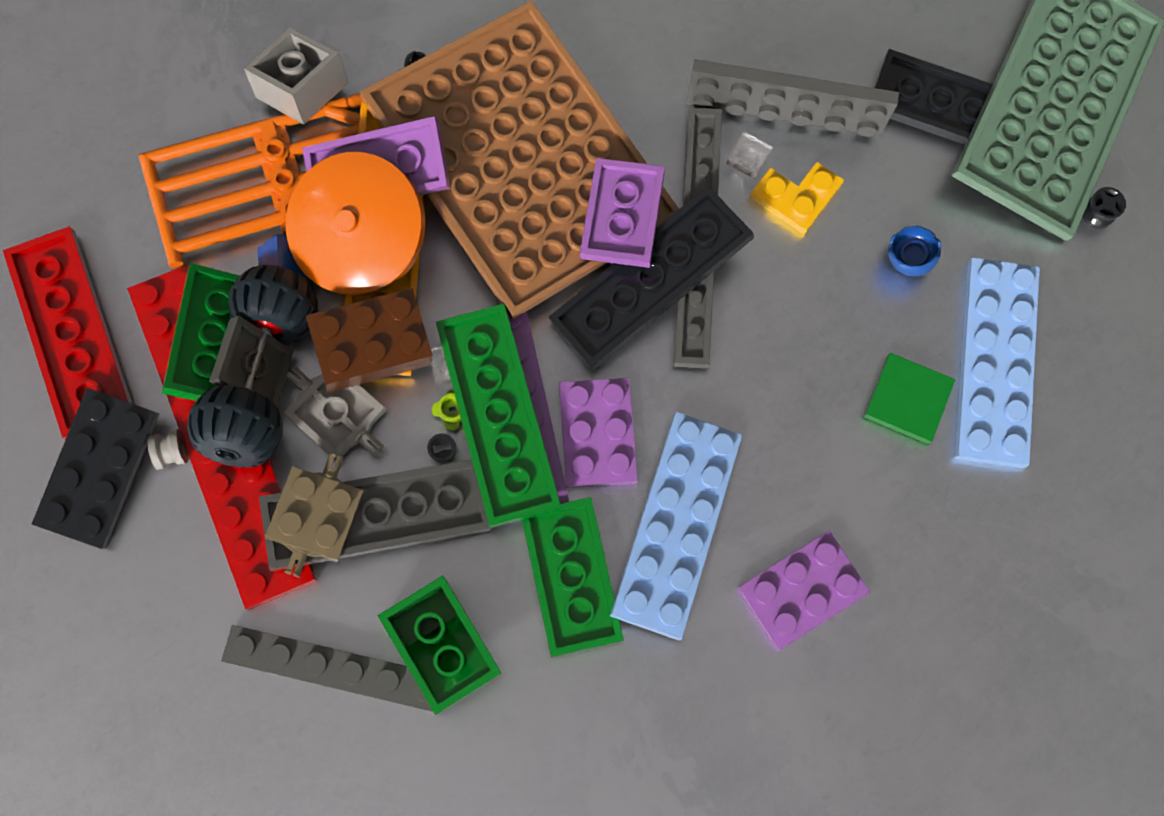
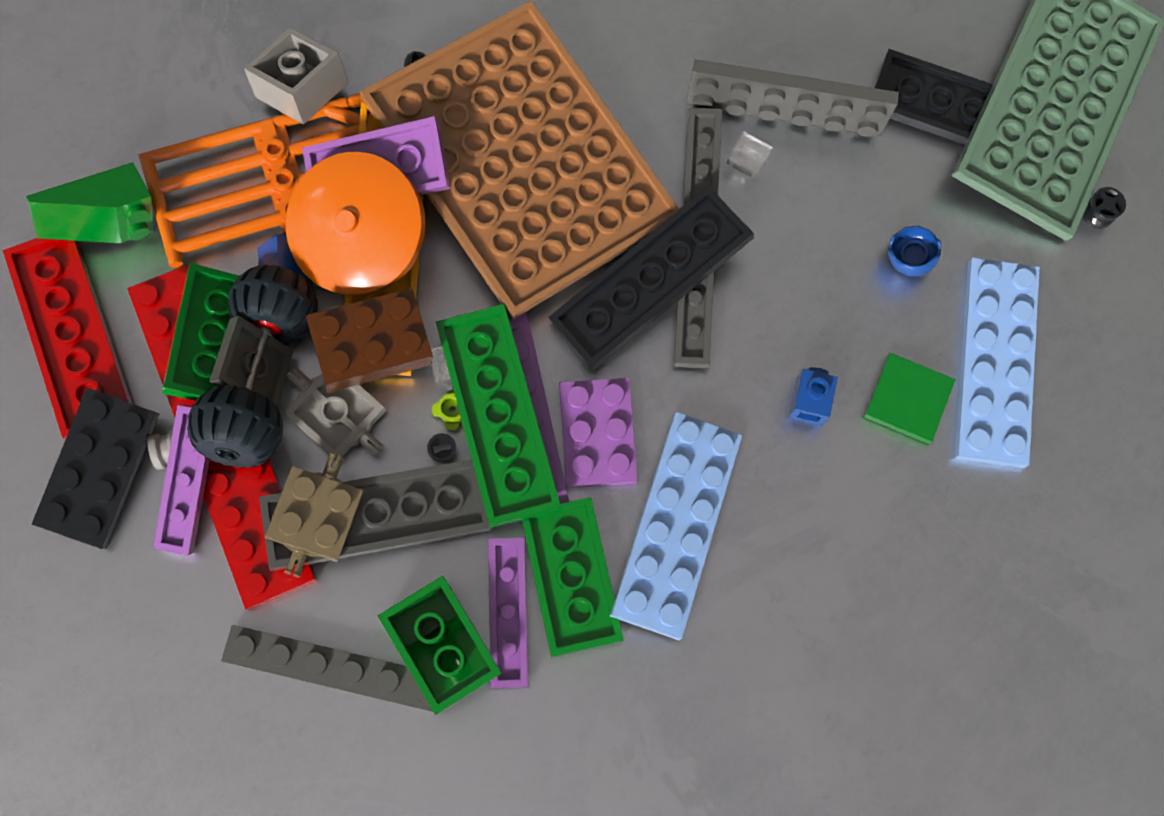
medium lavender plate [580,158,665,268] -> none
medium lavender plate [737,530,870,651] -> none
yellow plate [749,162,845,235] -> none
none -> green slope [26,162,154,243]
none -> medium lavender plate [153,404,210,555]
none -> medium lavender plate [488,537,529,689]
none -> blue brick [789,367,838,425]

